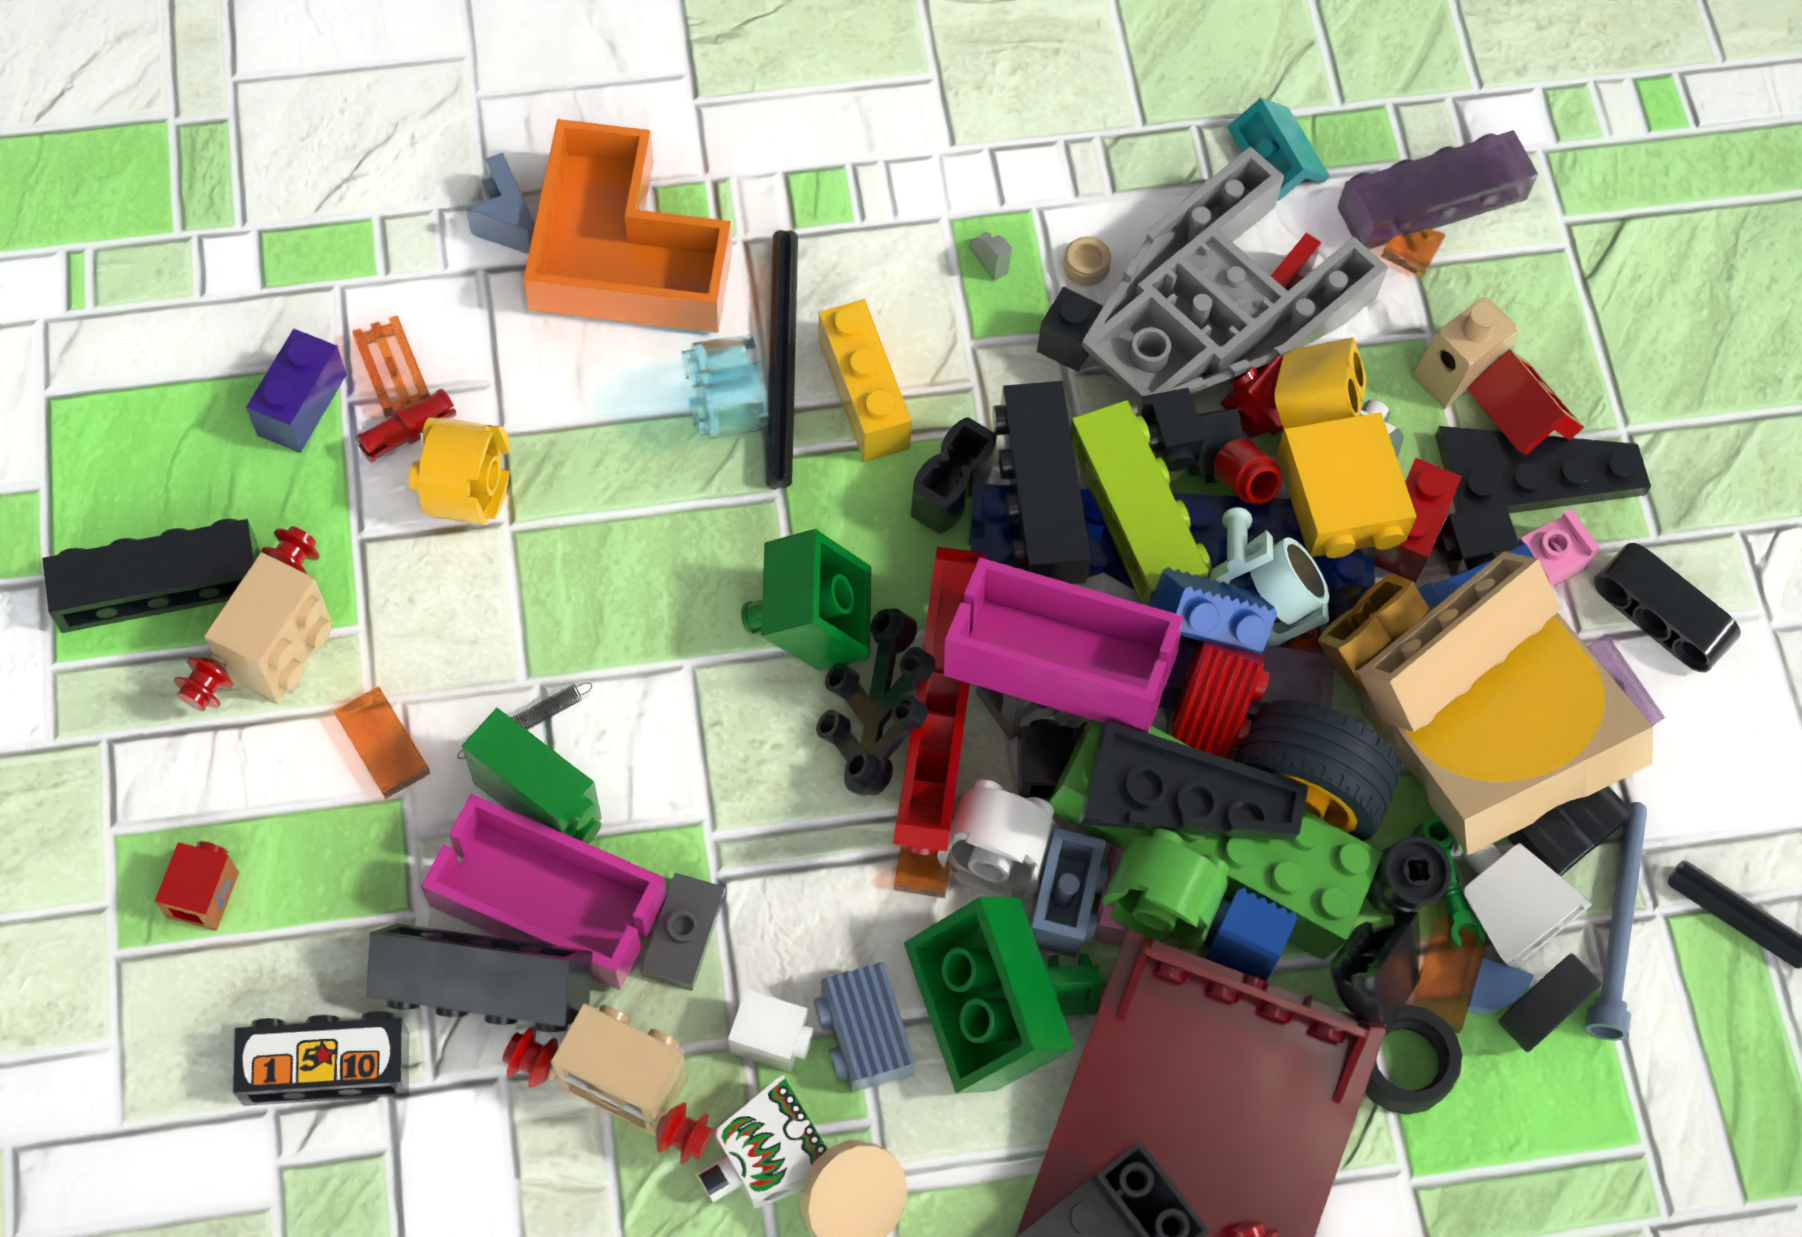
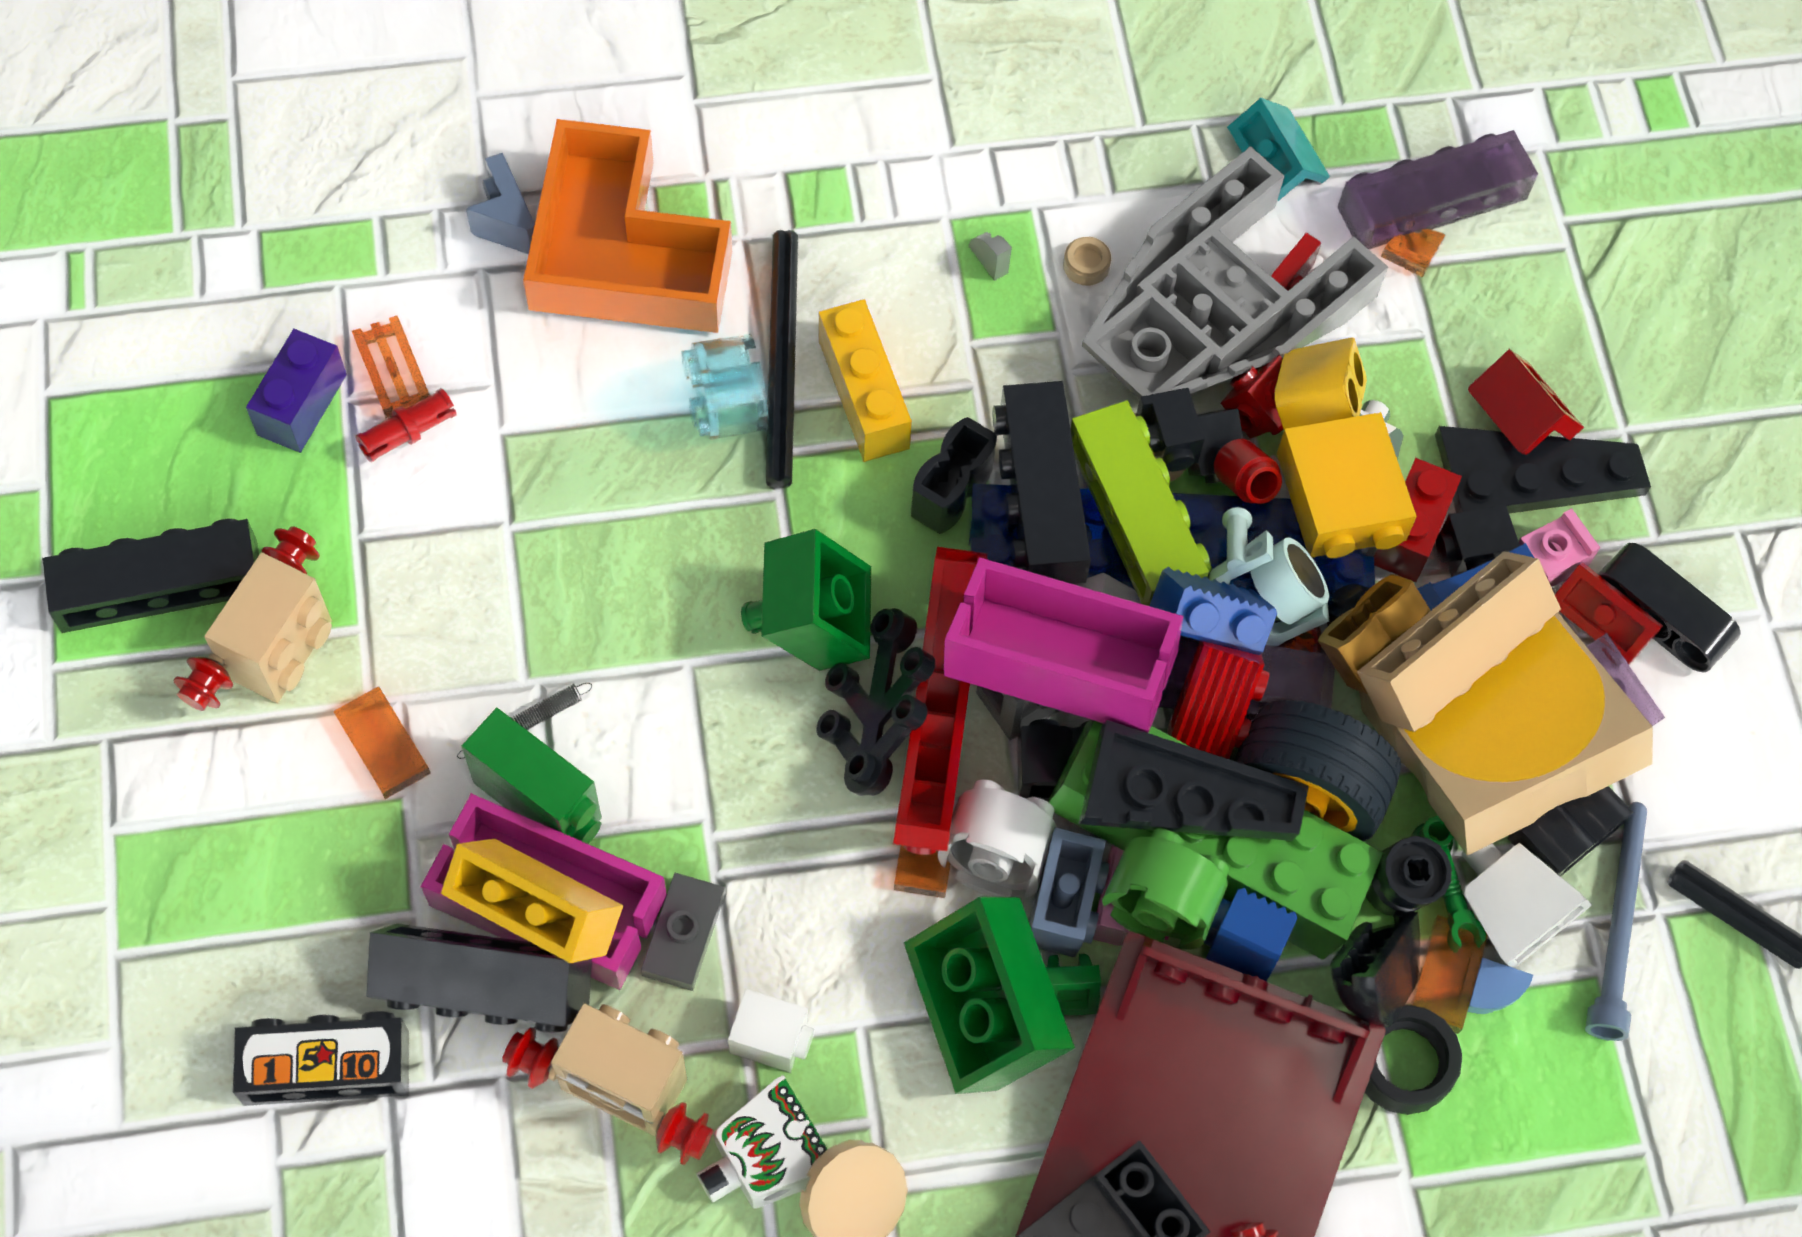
red brick [155,841,239,931] -> none
yellow brick [409,417,510,525] -> none
sand blue brick [814,962,915,1093] -> none
black brick [1037,286,1103,372] -> none
tan torso [1412,297,1519,409] -> none
black tyre [1498,953,1602,1053] -> none
none -> yellow brick [440,839,623,963]
none -> red plate [1555,563,1663,666]

